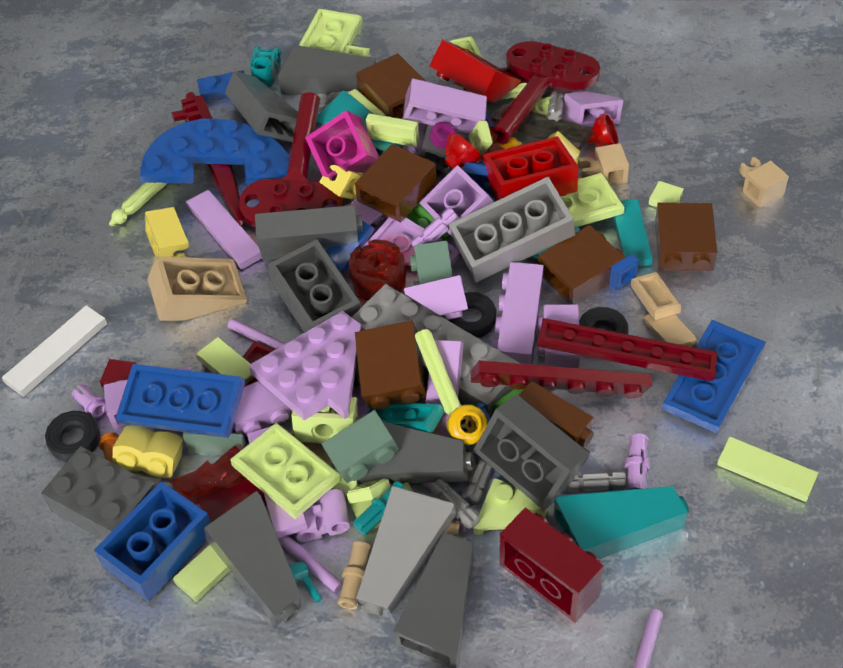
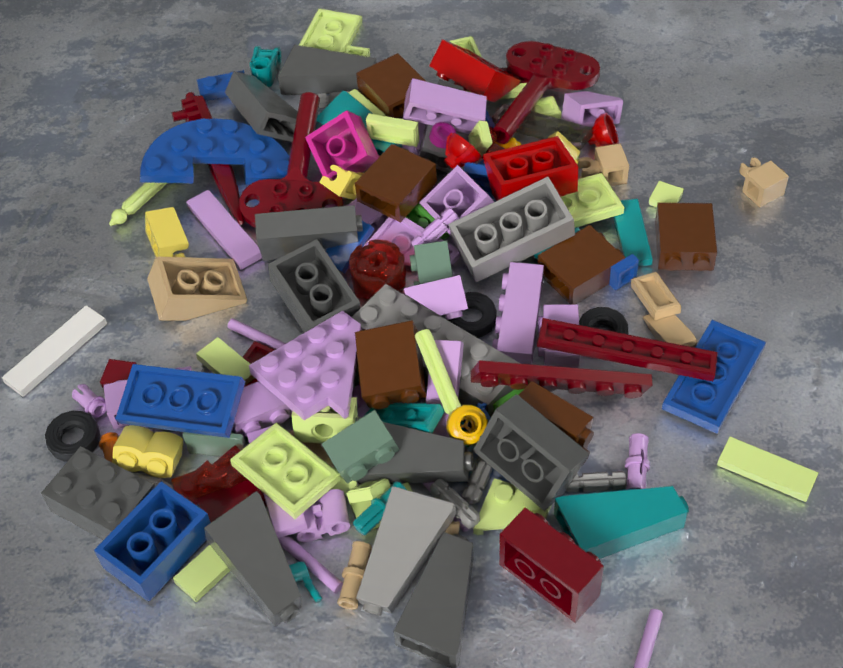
light grey axle [547,91,564,122] -> none

